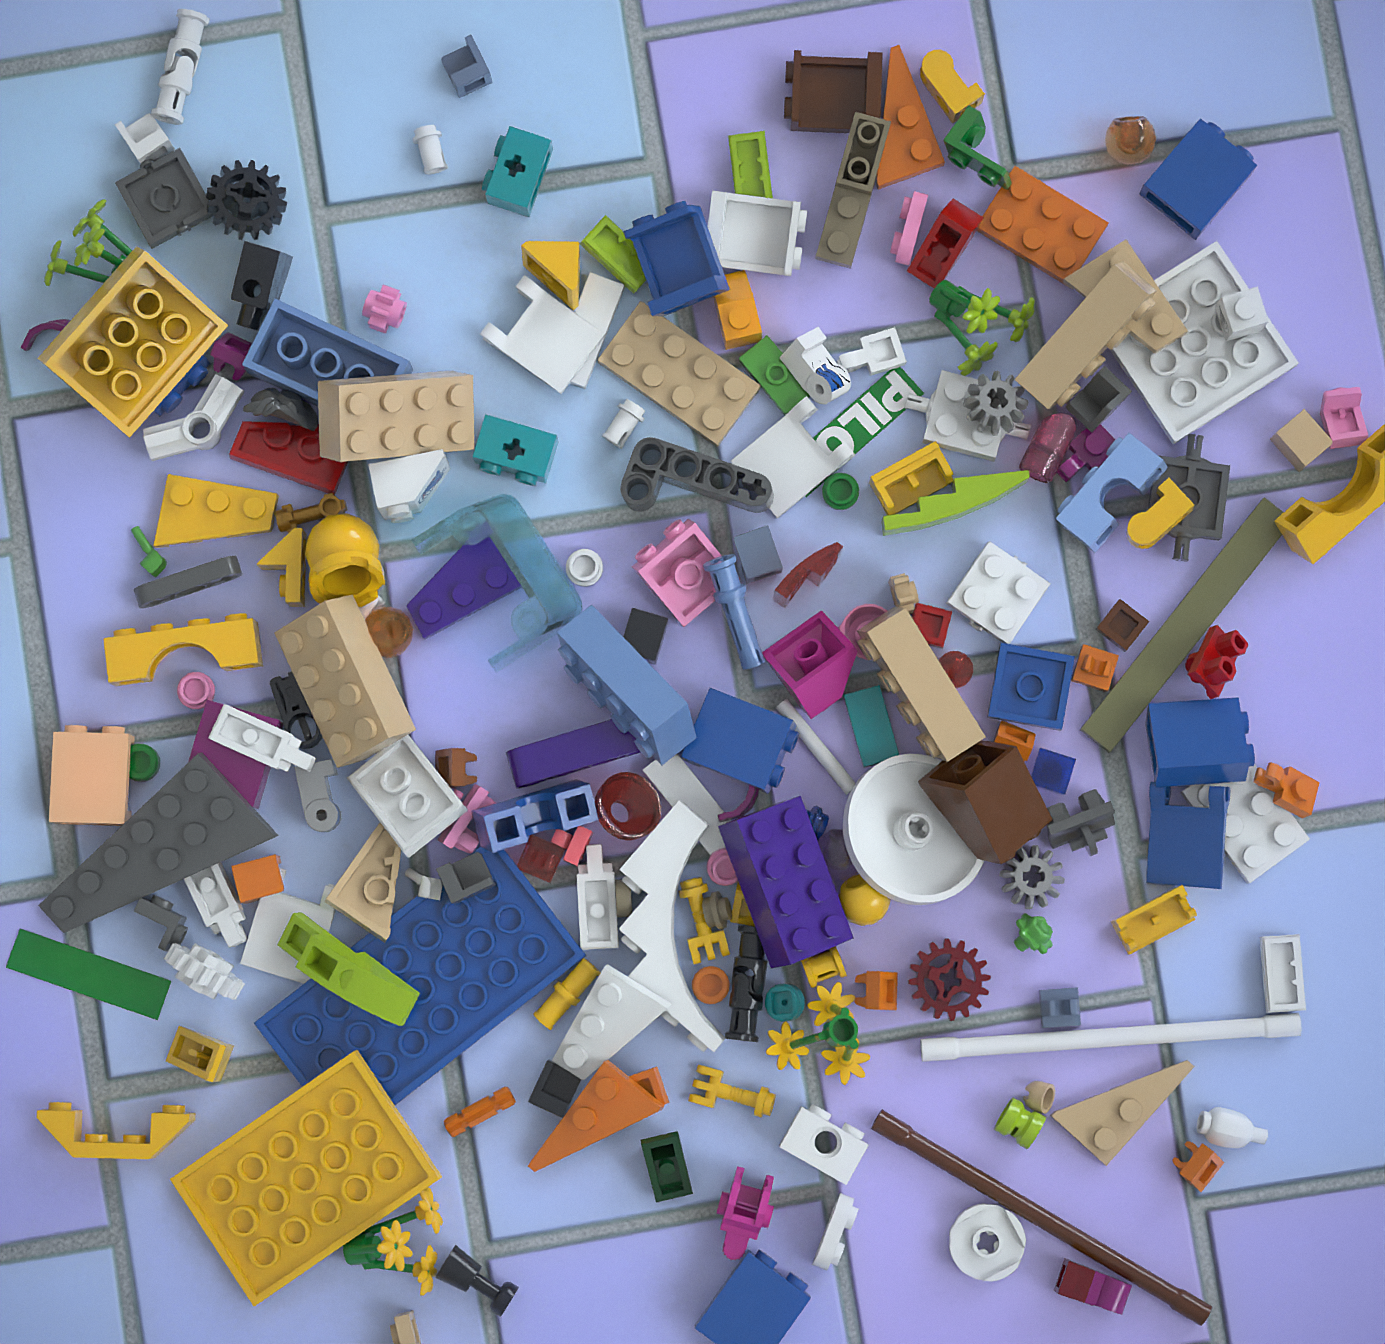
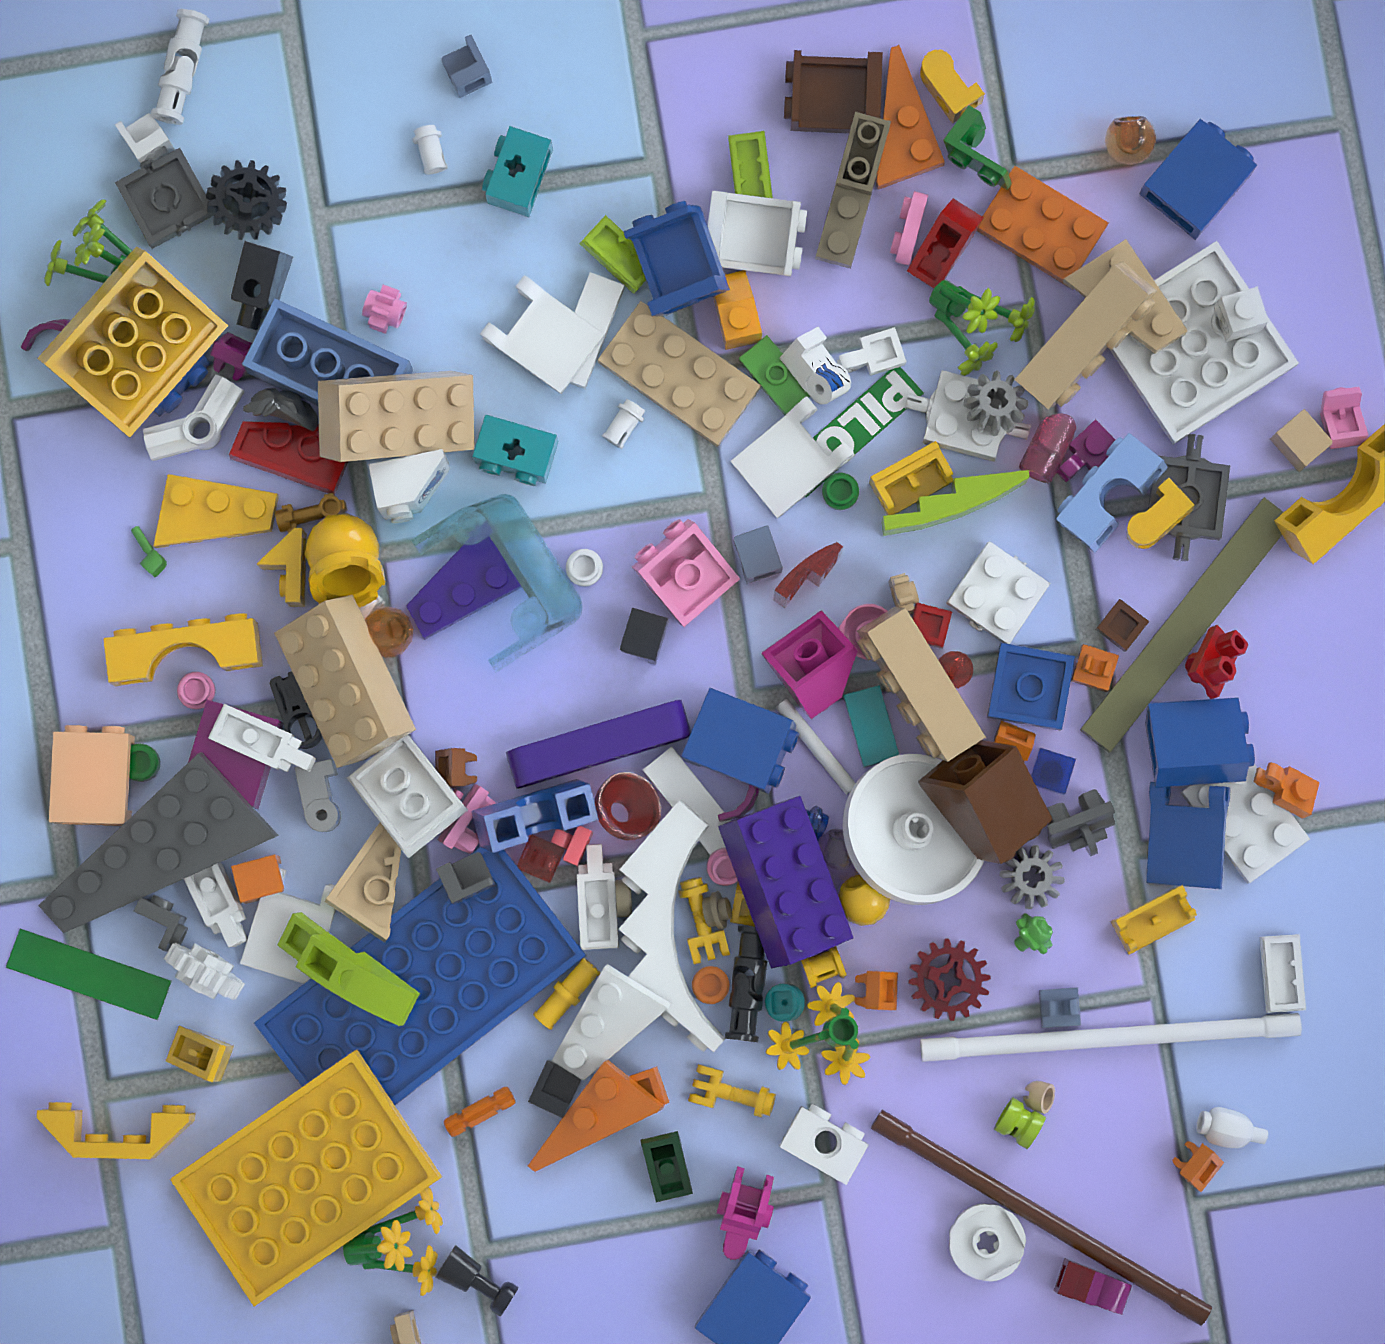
dark grey beam [134,556,242,608] -> none
white hand [405,868,443,900] -> none
yellow slope [521,241,580,310] -> none
medium blue brick [557,605,697,766] -> none
dark grey beam [620,437,774,513] -> none
medium blue pin [703,554,765,669] -> none
white plate [812,1193,859,1270] -> none
tan wing [1050,1060,1195,1166] -> none
dark grey panel [1066,366,1132,432] -> none

